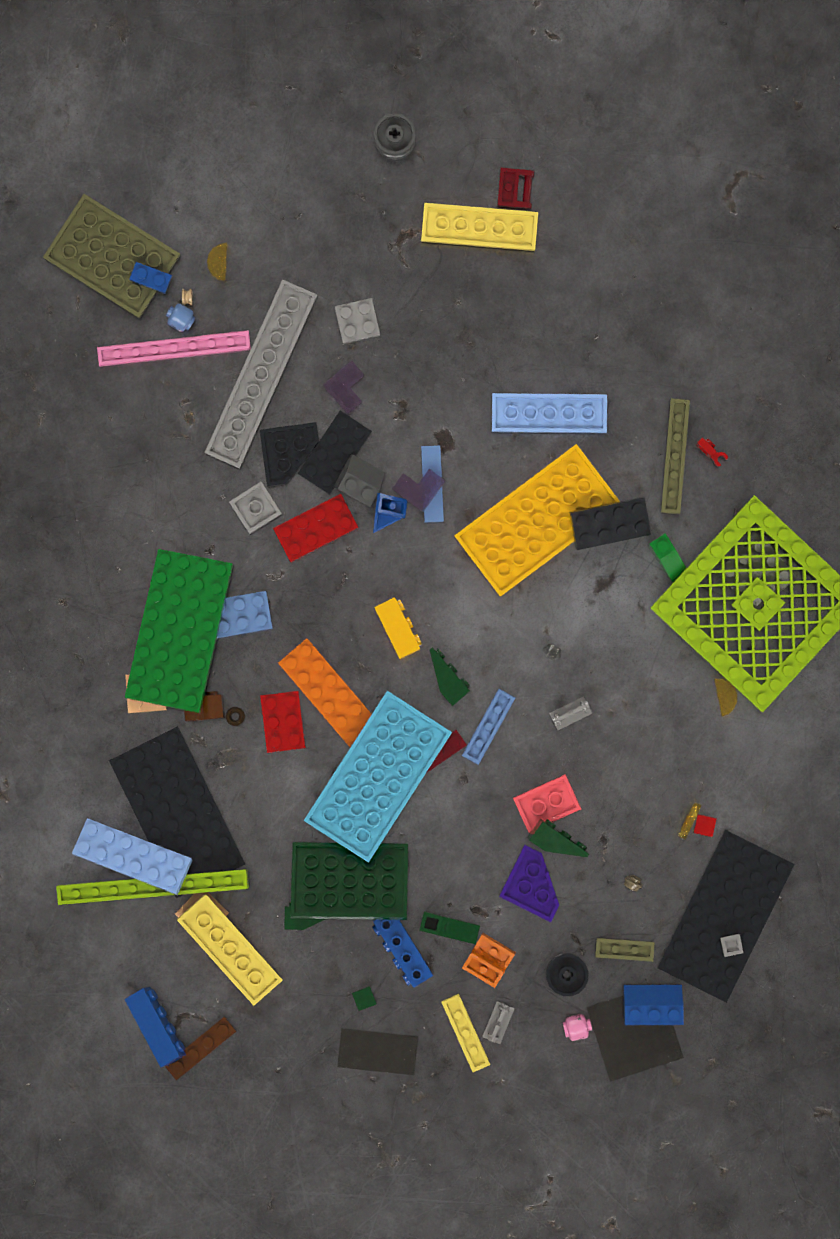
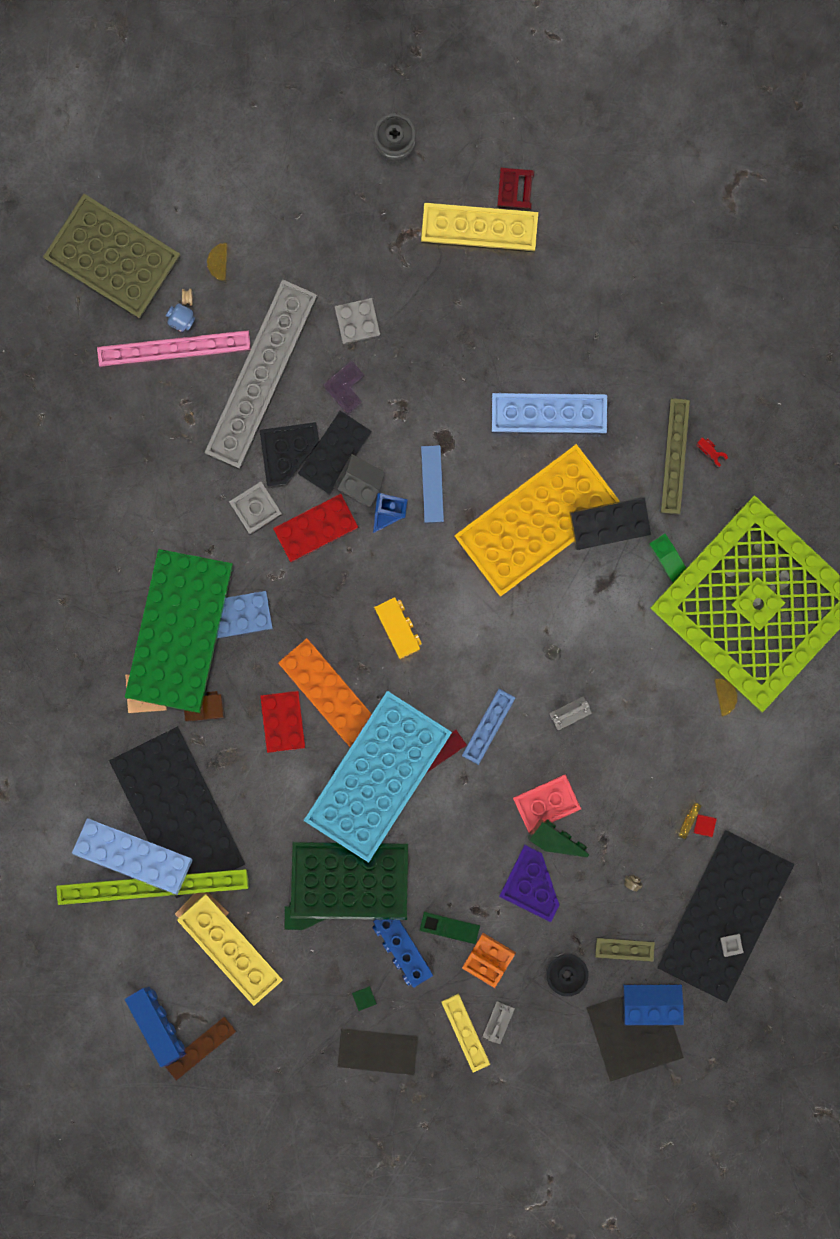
blue plate [129,262,172,294] -> none
dark brown plate [226,707,245,726] -> none
clear purple plate [392,469,446,512] -> none
dark green slope [430,647,470,707] -> none
bright pink head [563,1014,592,1041] -> none

